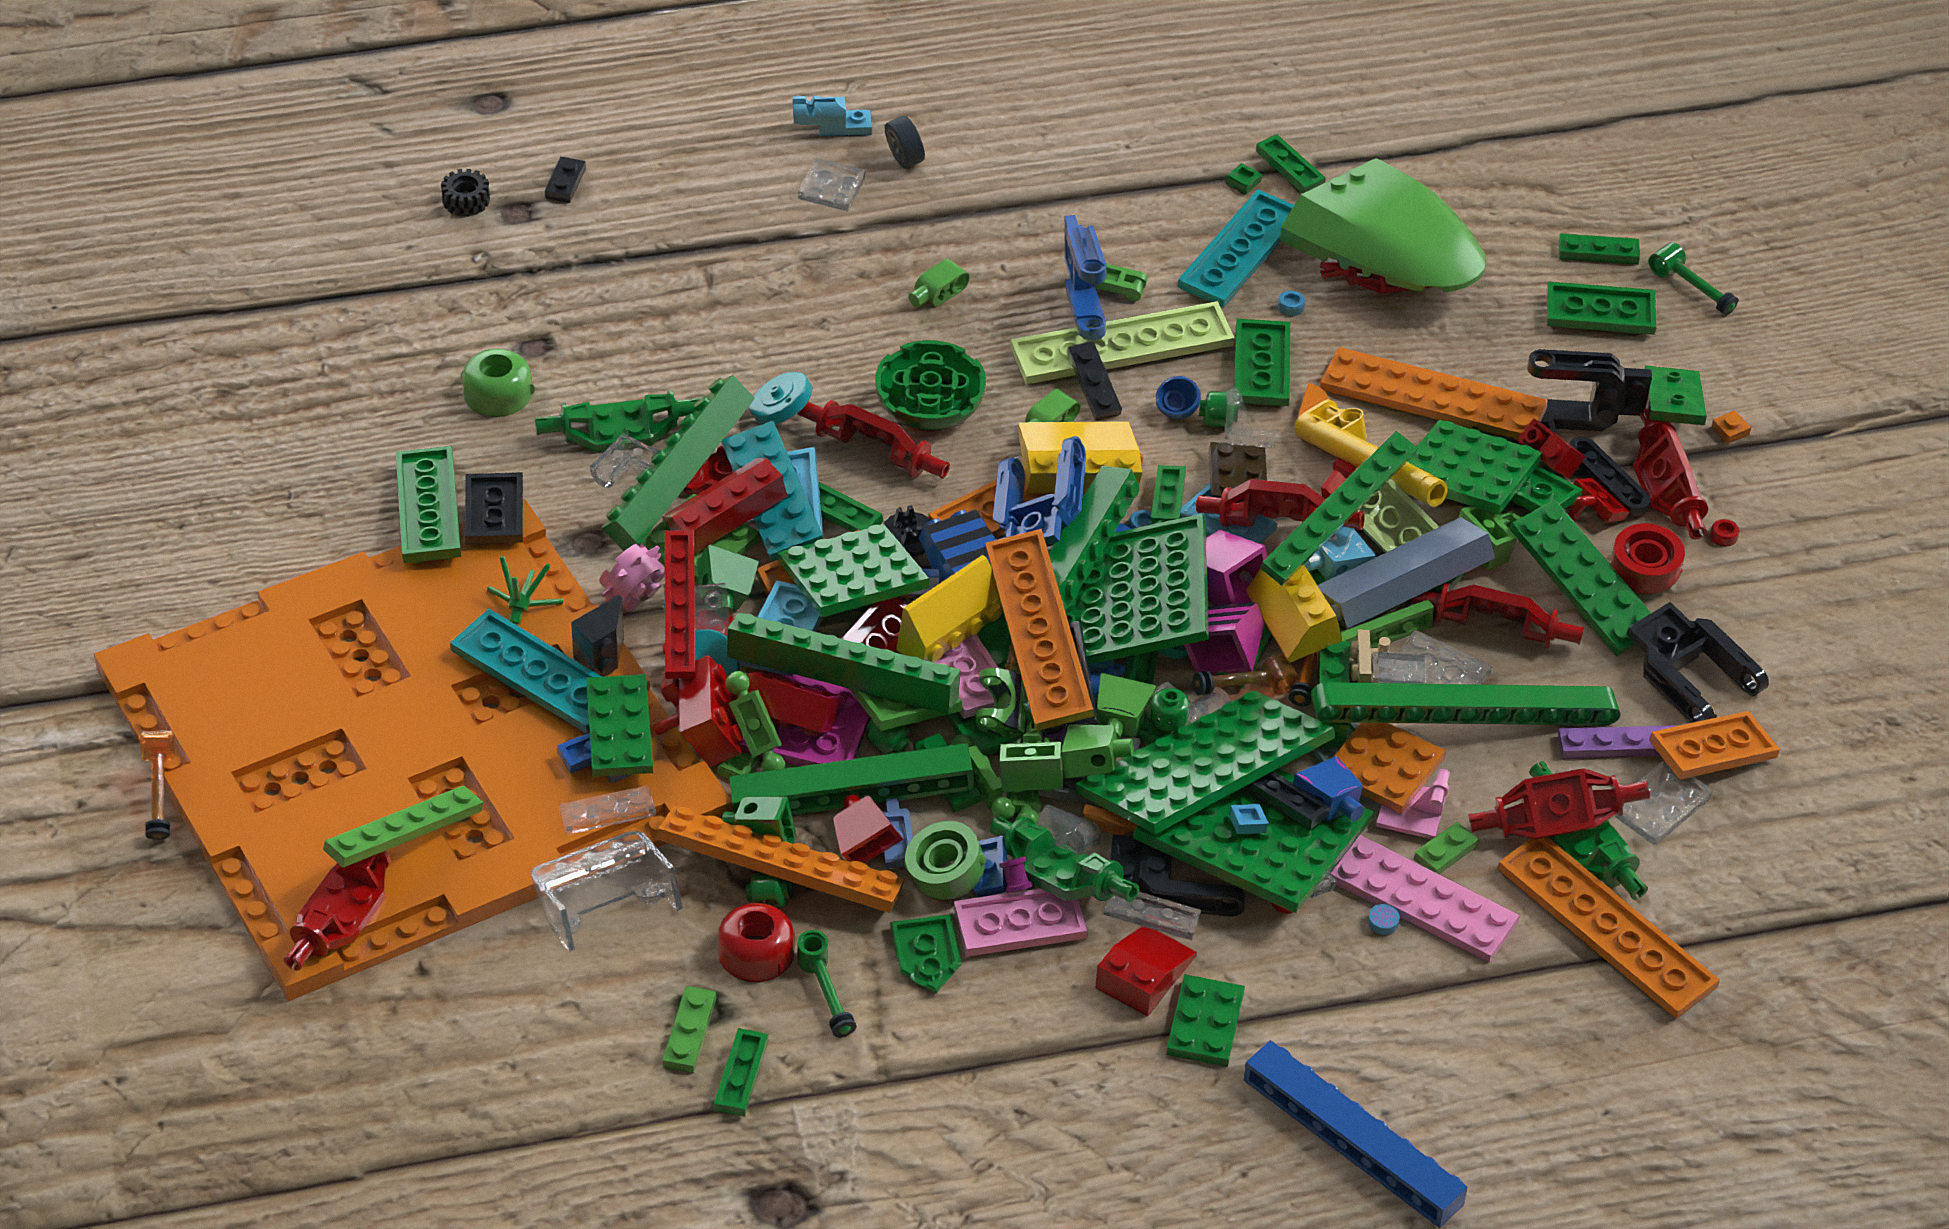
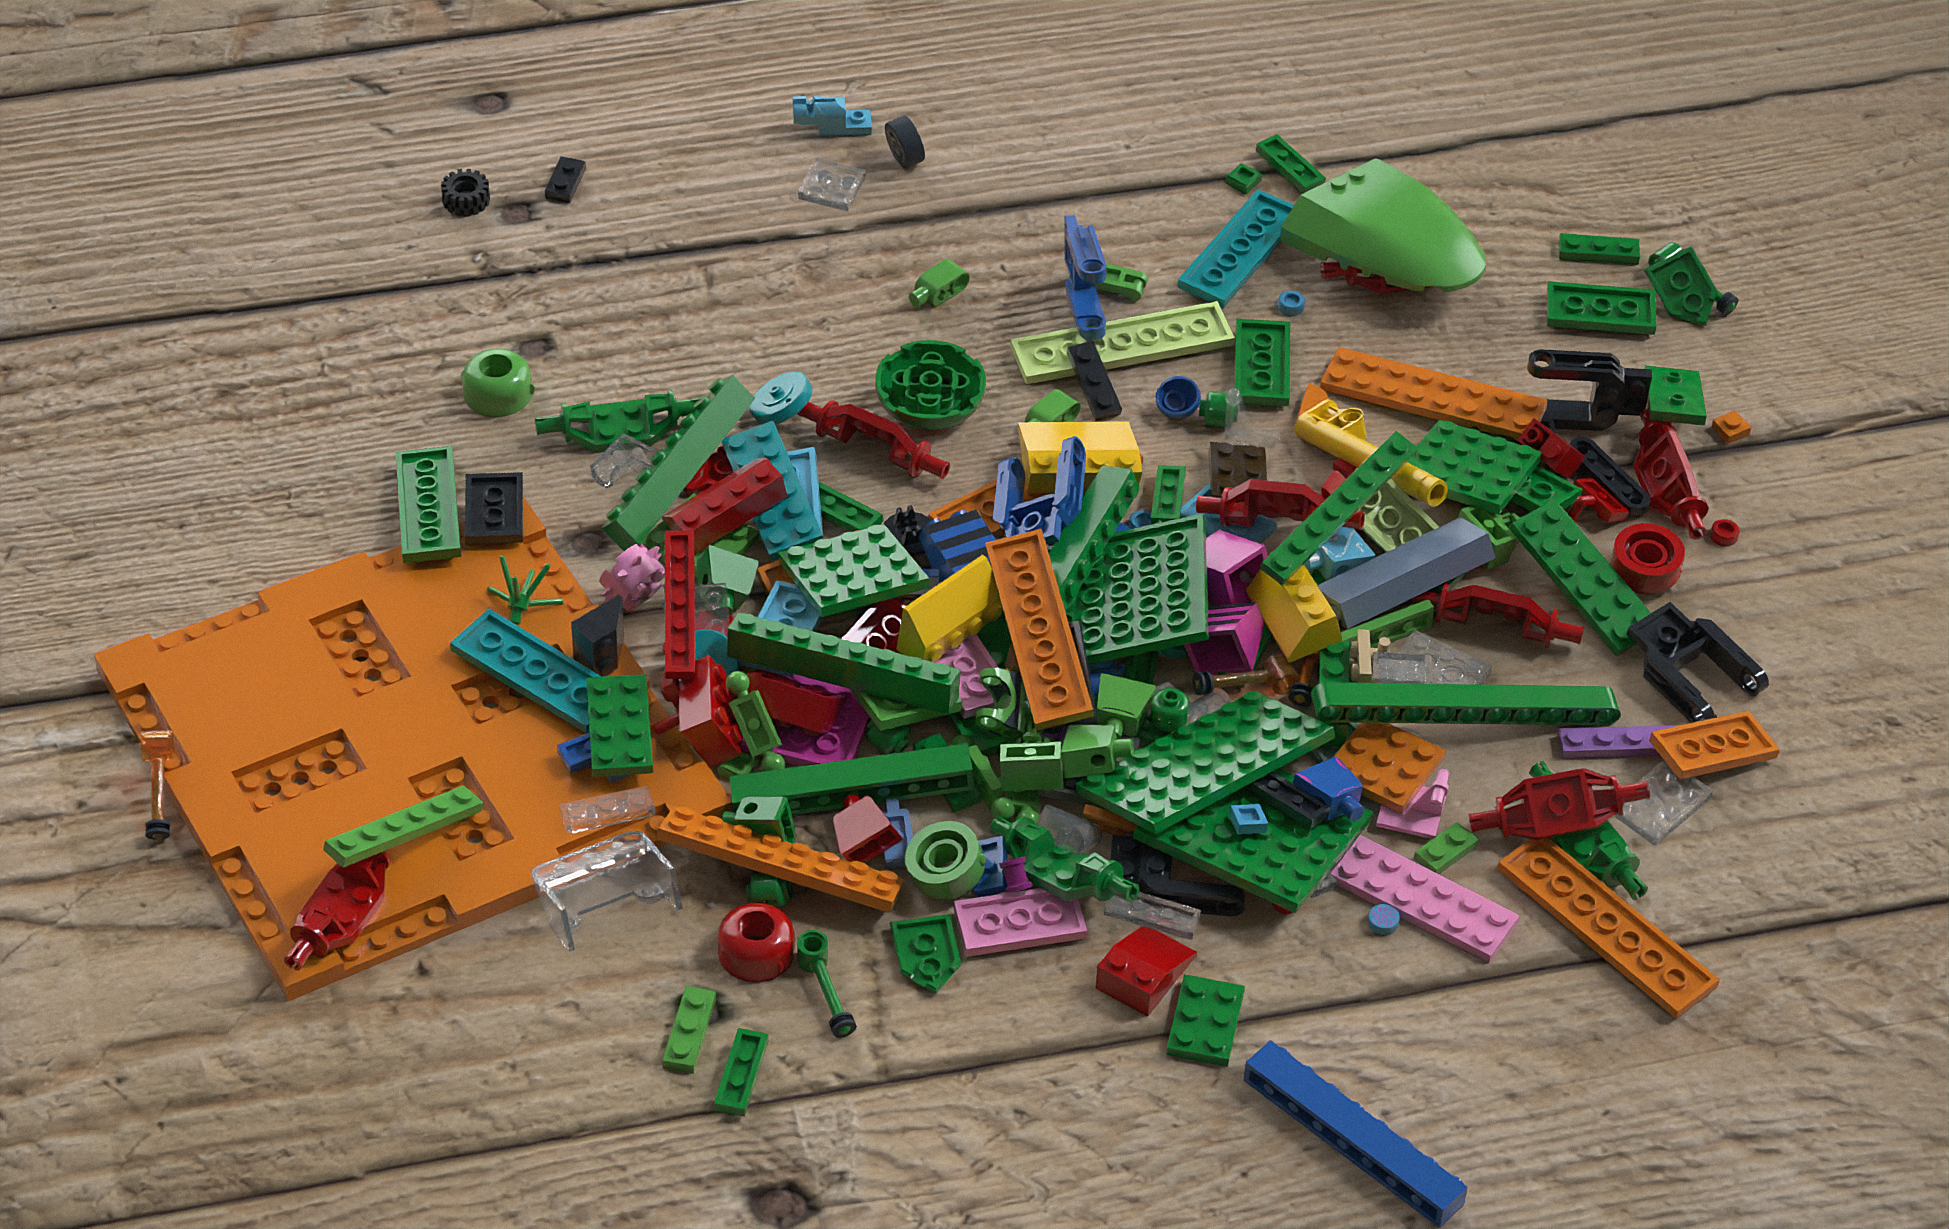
none -> green tile [1644,245,1717,326]

